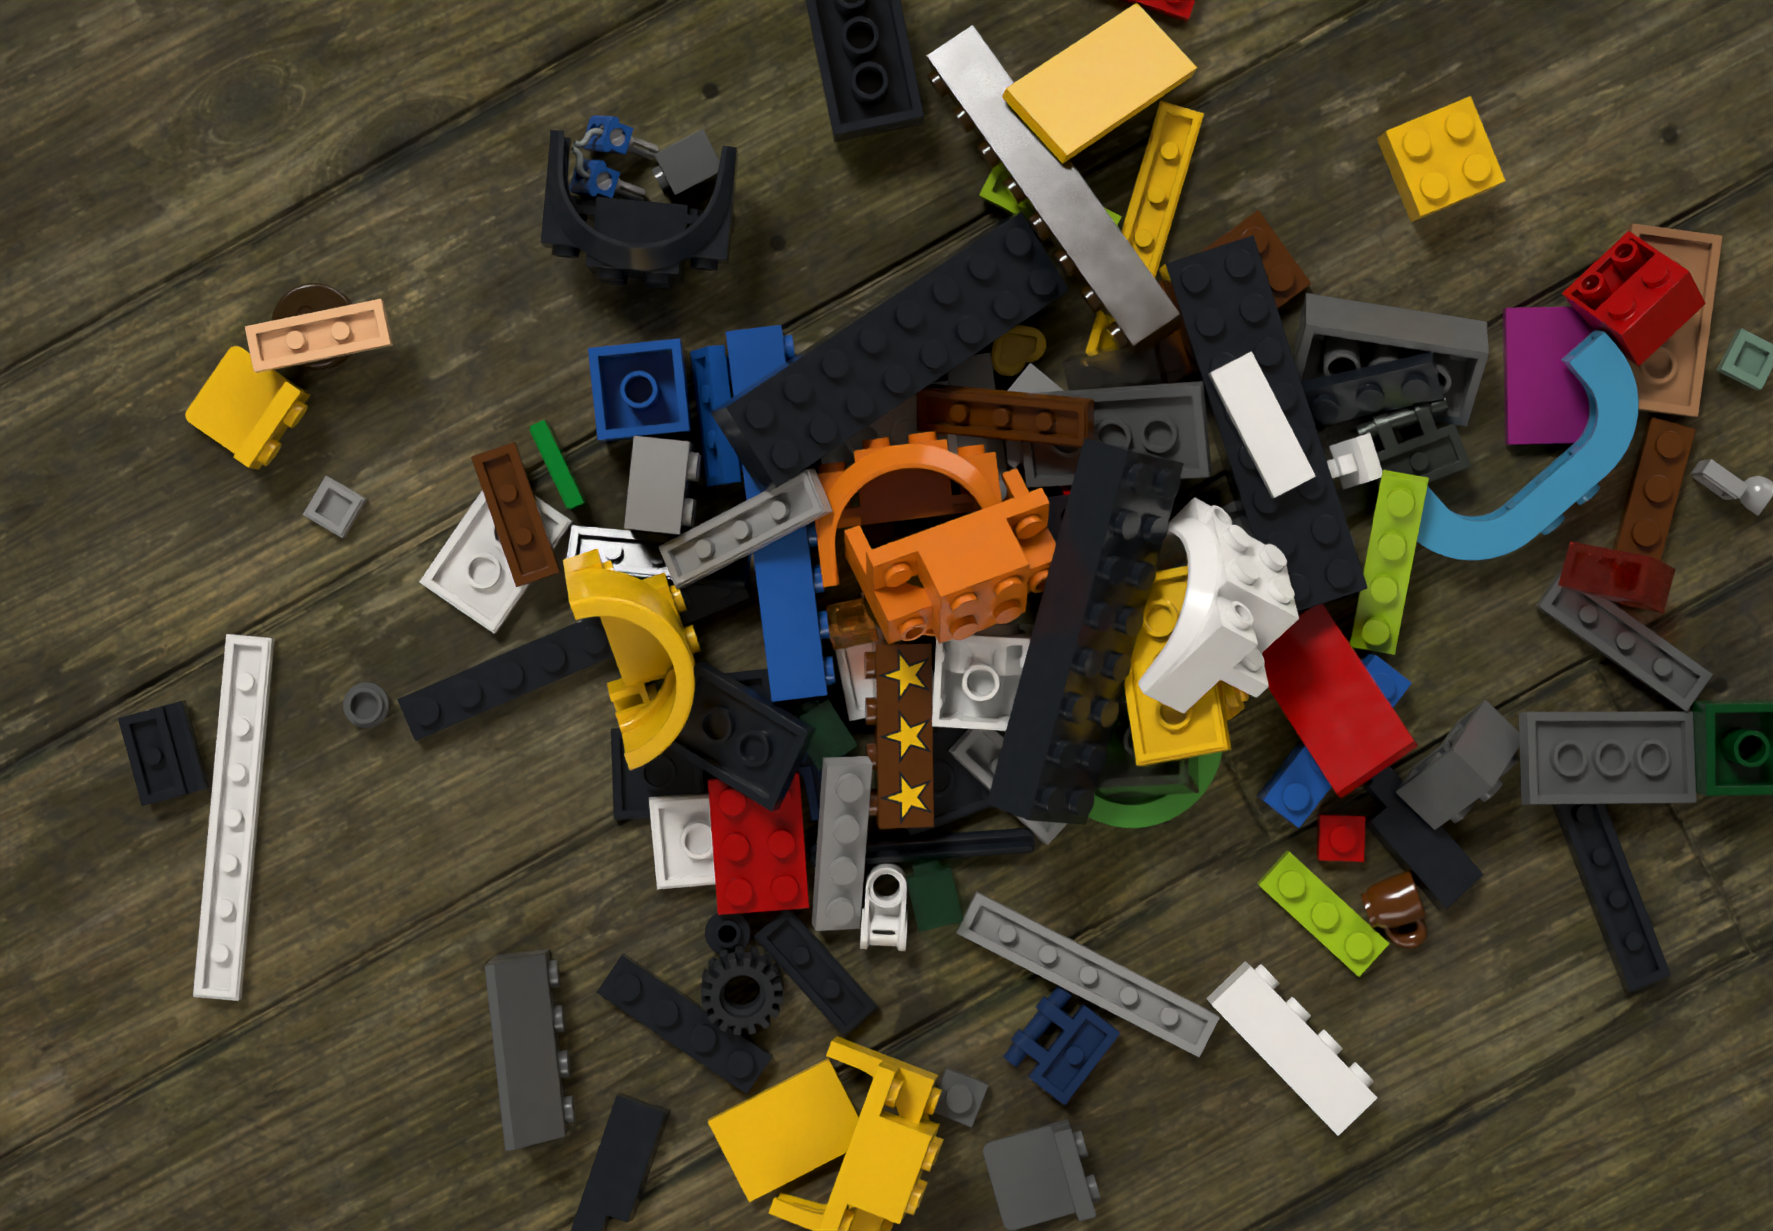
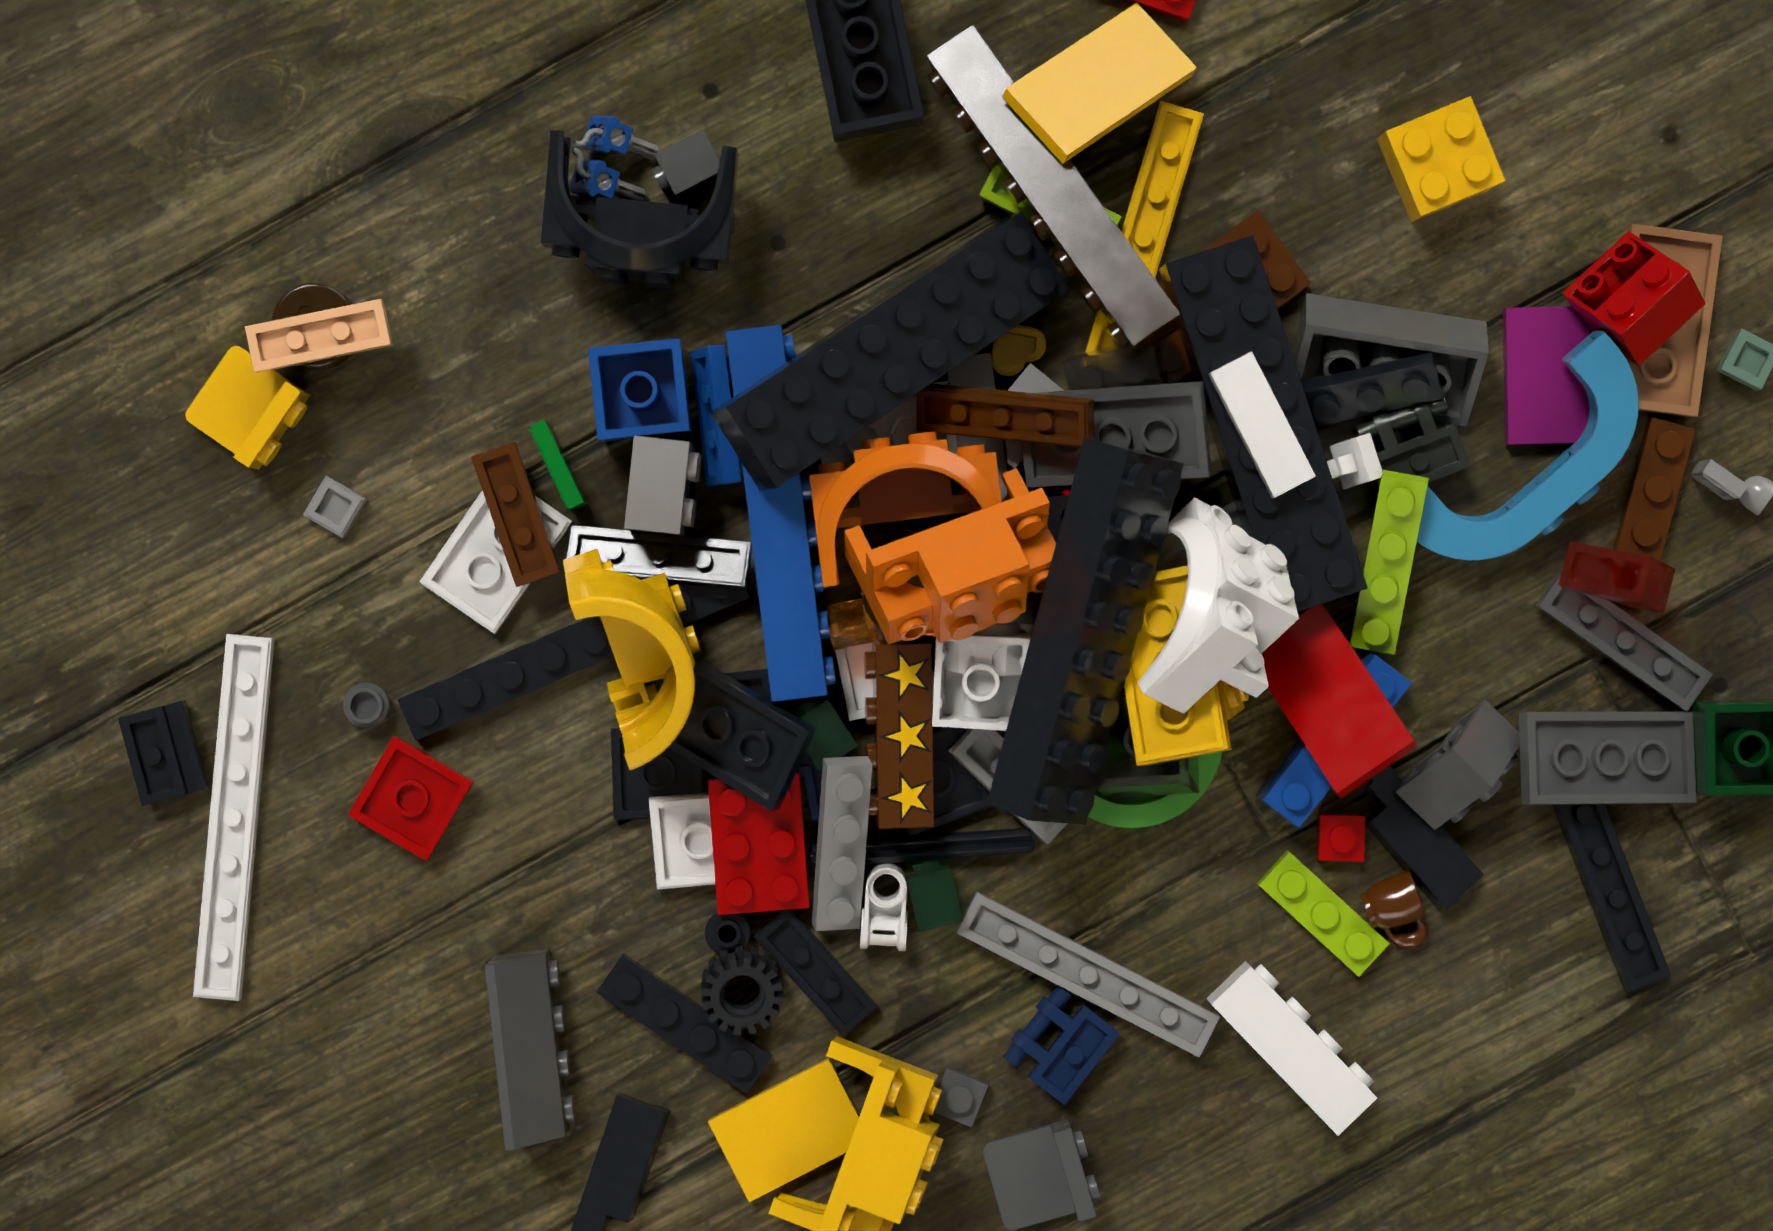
light grey tile [659,468,833,589] -> none
none -> red plate [348,735,474,861]

